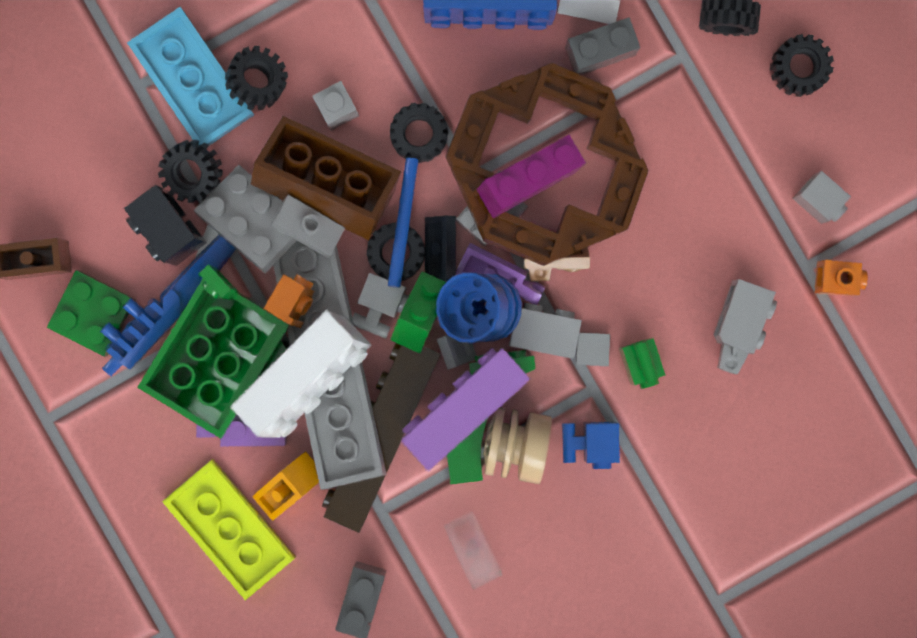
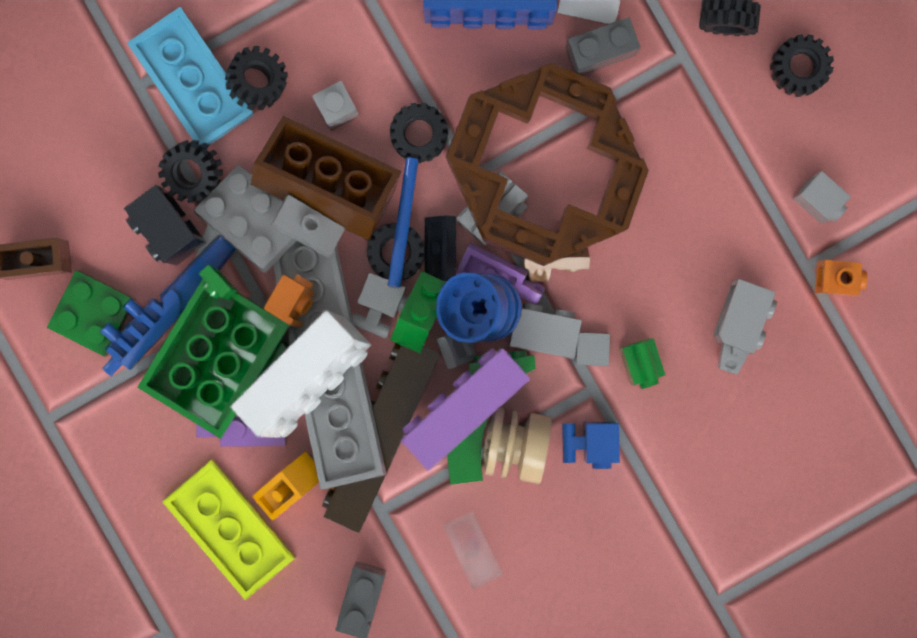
magenta brick [477,134,586,218] -> none

